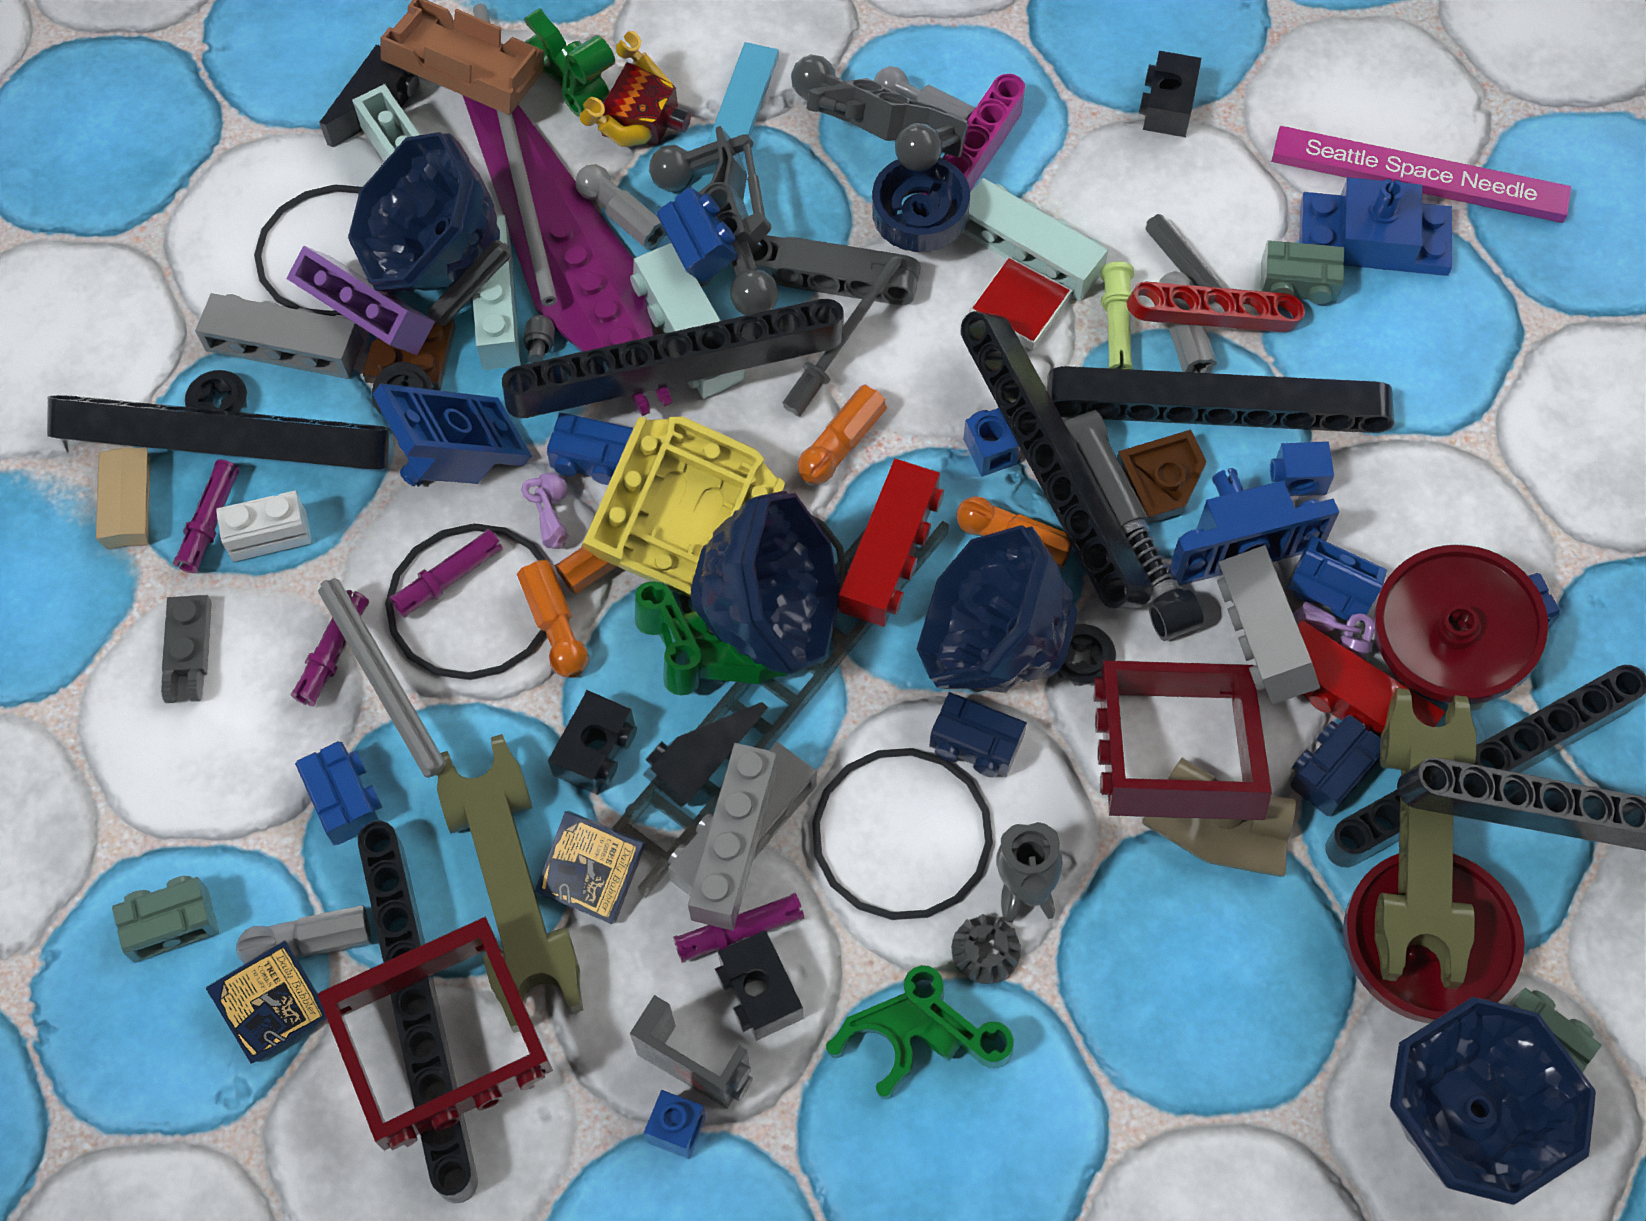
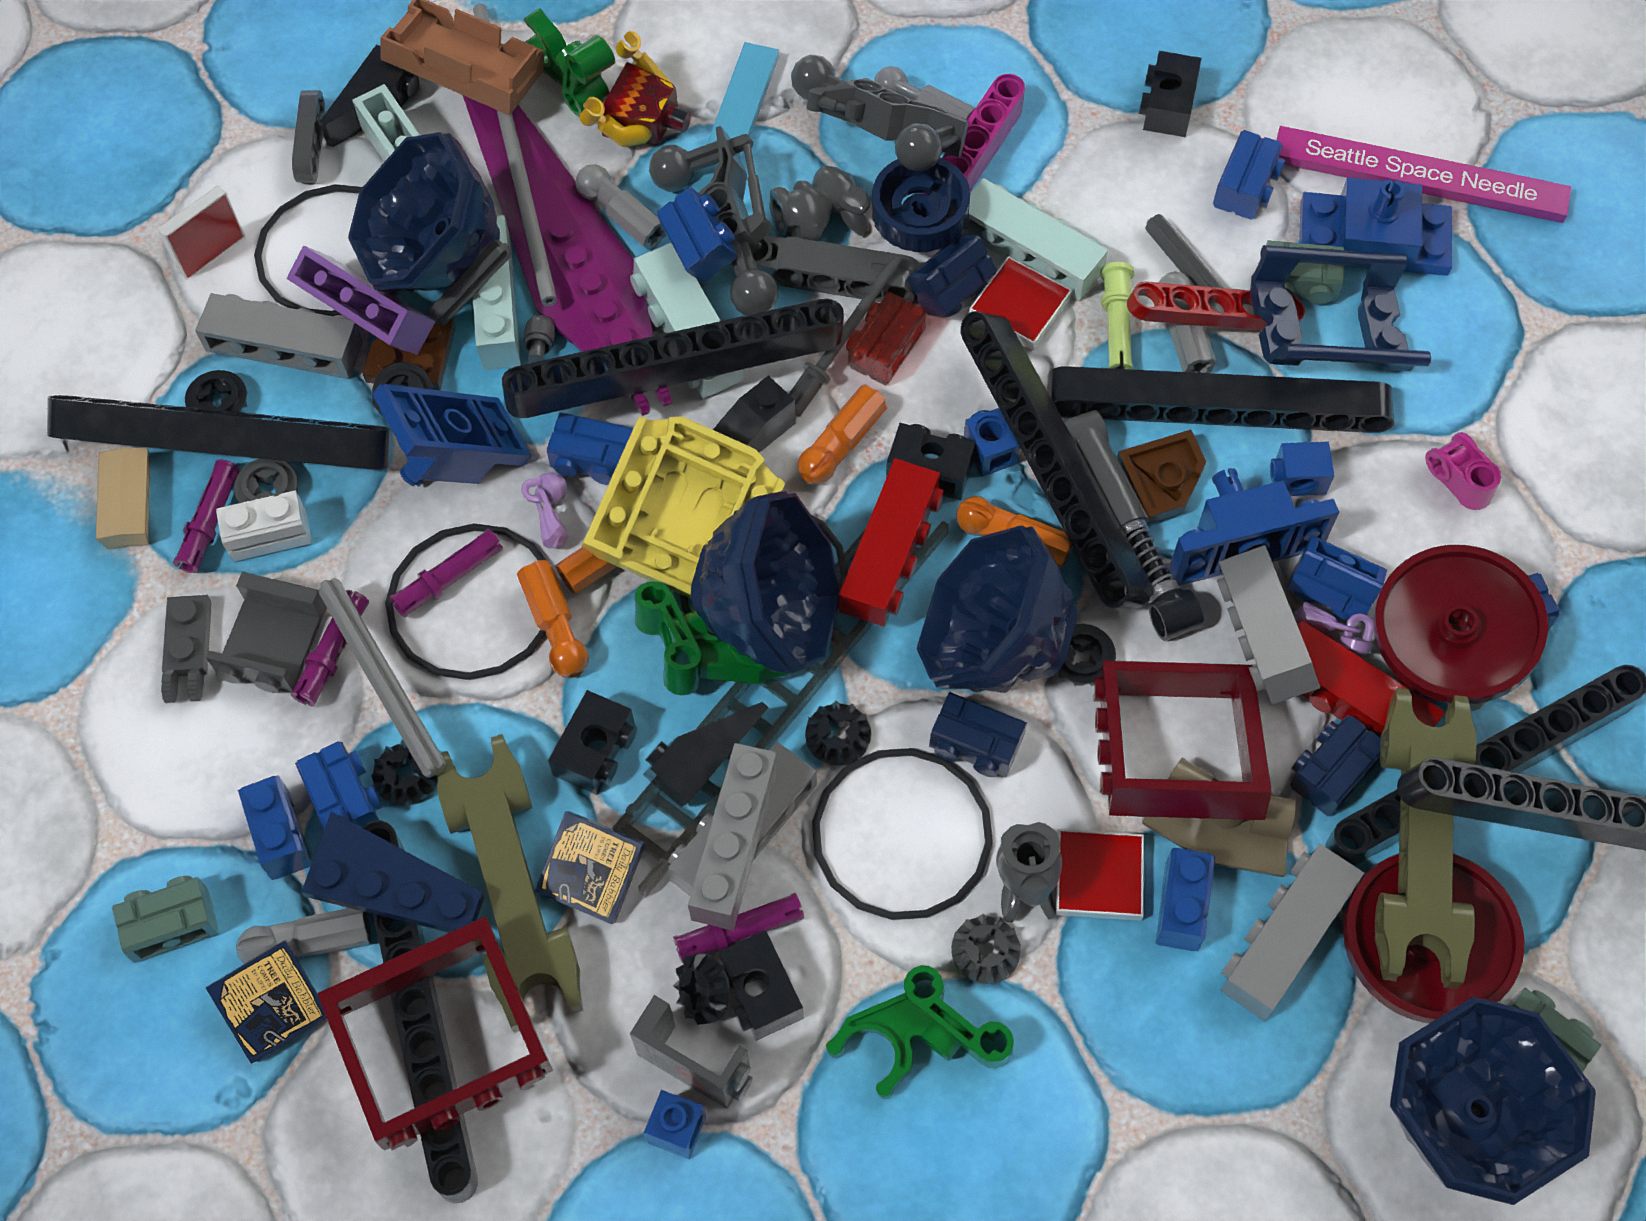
none -> red tile [157,185,245,280]
none -> dark grey panel [206,572,327,693]
none -> dark grey gear [234,458,298,503]
none -> blue brick [238,775,312,880]
none -> dark grey beam [292,90,325,182]
none -> dark blue wing [301,811,484,933]
none -> black gear [371,740,438,805]
none -> black gear [673,953,730,1025]
none -> black slope [713,375,796,453]
none -> dark grey animal [769,166,870,241]
none -> black gear [805,700,871,766]
none -> clear red brick [846,292,927,386]
none -> black brick [886,423,976,500]
none -> dark blue brick [907,235,998,318]
none -> red tile [1055,829,1144,921]
none -> blue brick [1155,848,1215,951]
none -> blue brick [1213,130,1285,220]
none -> light grey brick [1221,843,1364,1021]
none -> dark blue piece [1250,245,1431,371]
none -> dark pink piece [1425,432,1502,510]

